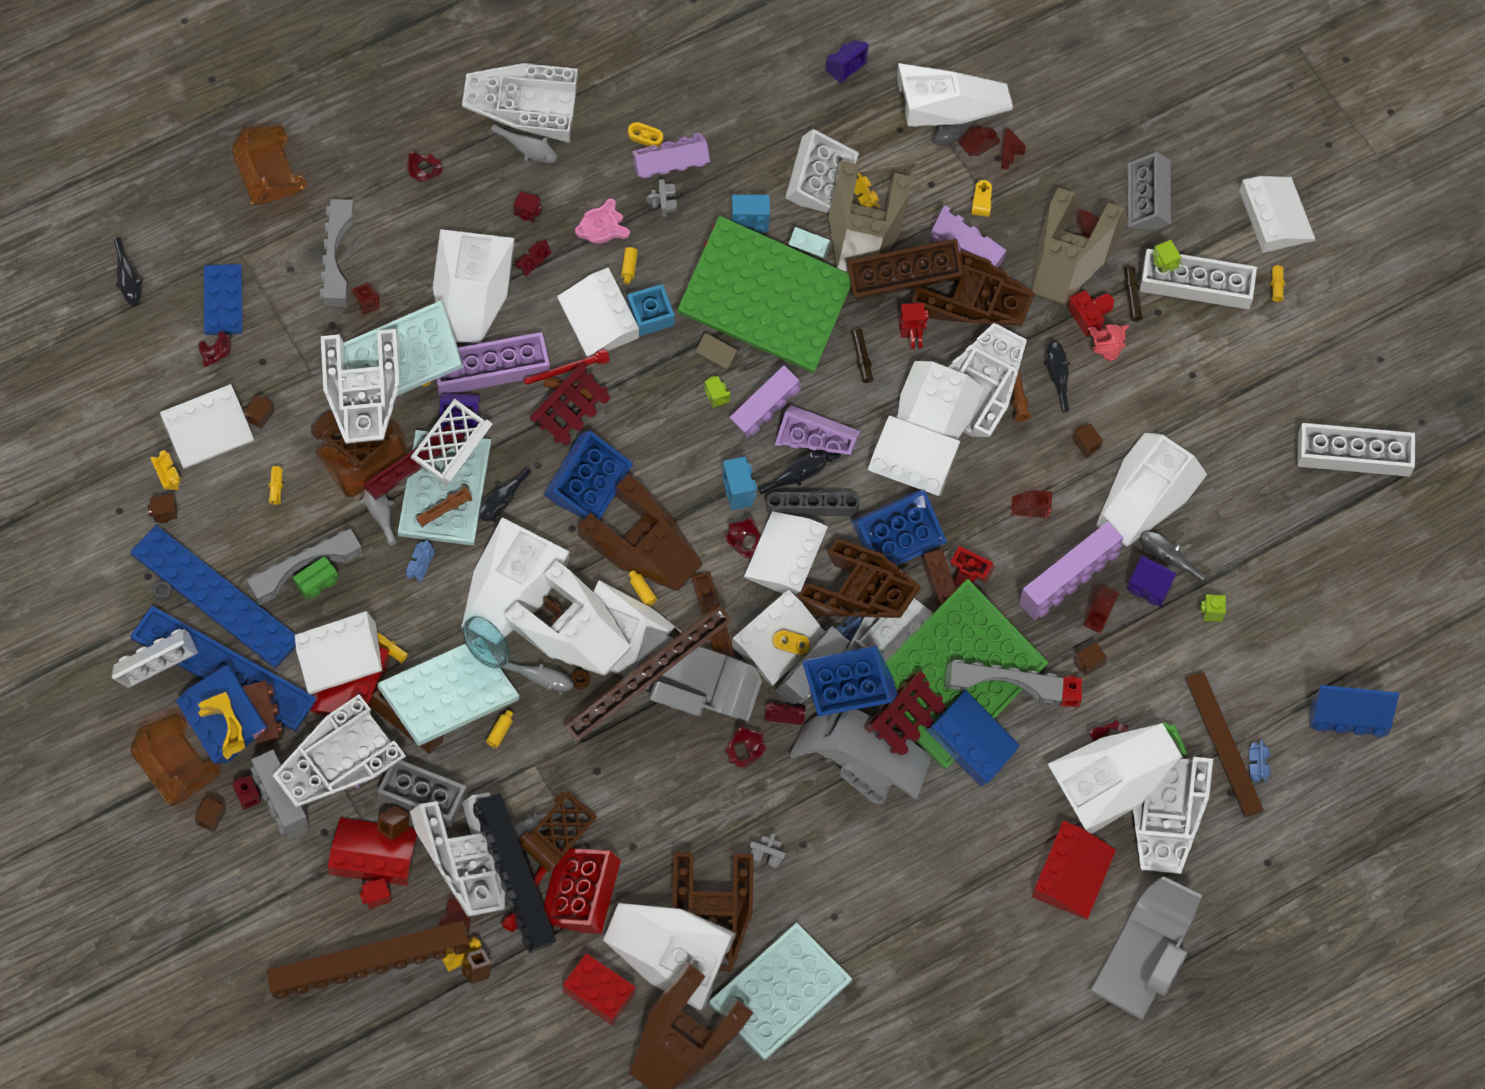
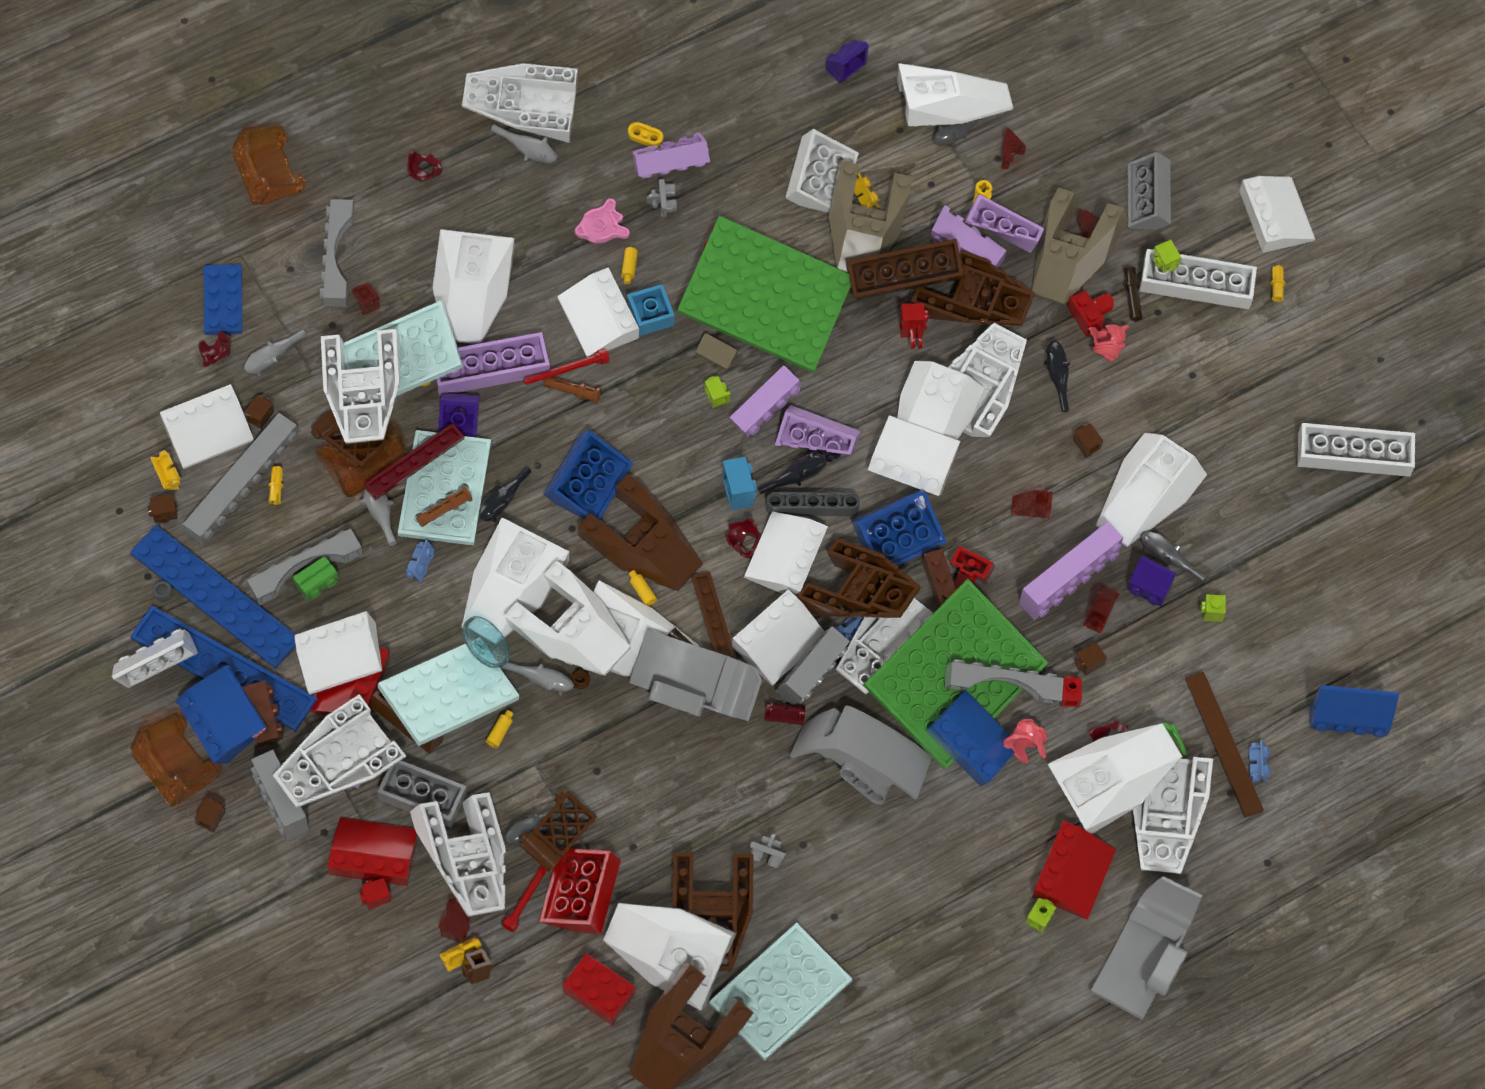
black piece [113,237,142,306] -> none
yellow animal [198,692,245,760] -> none
dark red brick [232,776,261,810] -> none
reddish brown brick [266,921,471,999] -> none
yellow axle [377,633,408,663] -> none
reddish brown brick [378,805,409,840] -> none
white fence [411,399,492,487] -> none
black brick [473,793,556,953] -> none
dark red brick [513,191,543,222] -> none
dark red hinge [515,240,552,276] -> none
dark red fence [529,363,610,445] -> none
reddish brown bracket [543,597,564,627] -> none
reddish brown brick [563,604,732,741] -> none
dark red helmet [725,727,767,767] -> none
dark azure brick [731,195,770,234] -> none
yellow plate [772,630,810,655] -> none
light aqua brick [789,227,832,259] -> none
blue slope [802,646,898,717] -> none
dark brown pin [851,329,874,383] -> none
dark red fence [864,671,945,755] -> none
clear red slope [959,127,1001,156] -> none
dark orange pin [1012,367,1031,422] -> none
none -> light grey brick [182,413,298,545]
none -> light grey piece [243,329,306,376]
none -> lavender wedge [965,194,1044,253]
none -> coral helmet [1003,719,1047,763]
none -> lime brick [1025,898,1056,933]

